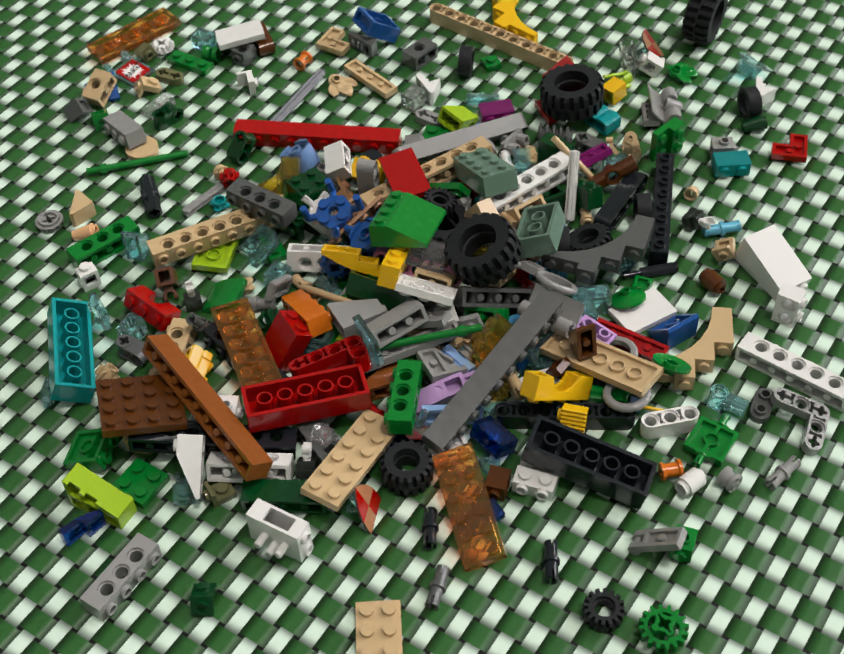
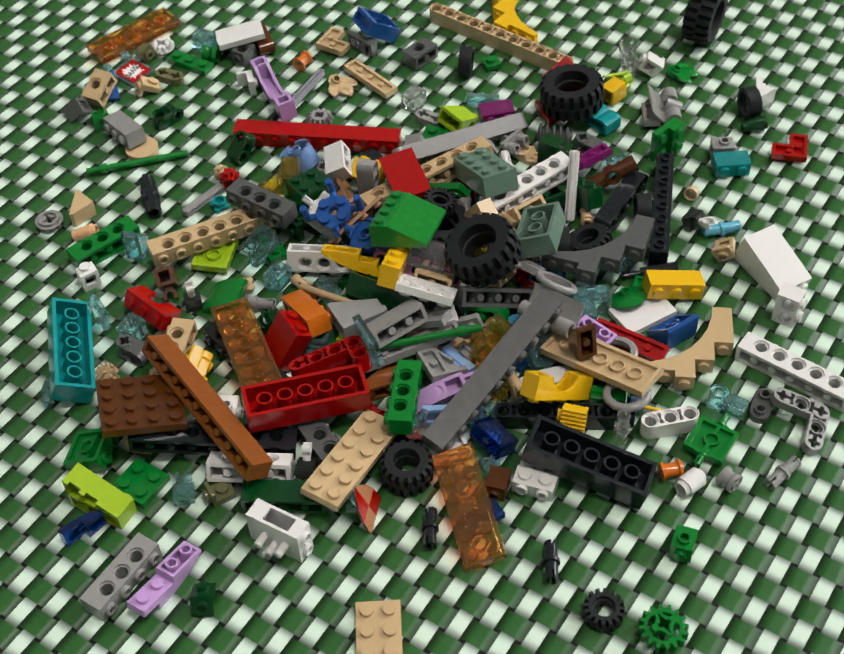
clear plate [140,93,176,121] -> none
white slope [173,434,206,499] -> none
dark grey pin [186,313,210,333] -> none
light grey plate [264,274,293,301] -> none
clear wheel [309,423,334,448] -> none
blue gear [320,255,350,280] -> none
white slope [416,73,441,106] -> none
dark grey pin [425,564,451,611] -> none
clear light blue brick [512,147,532,173] -> none
reddish brown plate [545,356,571,378] -> none
tan bar [551,135,594,178] -> none
tan helmet [606,131,642,163] -> none
light grey plate [628,527,688,555] -> none
shield [636,29,664,58] -> none
green dish [652,353,692,376] -> none
reddish brown brick [699,268,727,295] -> none
clear light blue piece [737,52,773,78] -> none
none -> lavender slope [127,541,201,618]
none -> lavender arch [249,55,298,122]
none -> light grey gear [306,108,334,125]
none -> clear pin [614,409,631,445]
none -> yellow brick [642,270,706,300]

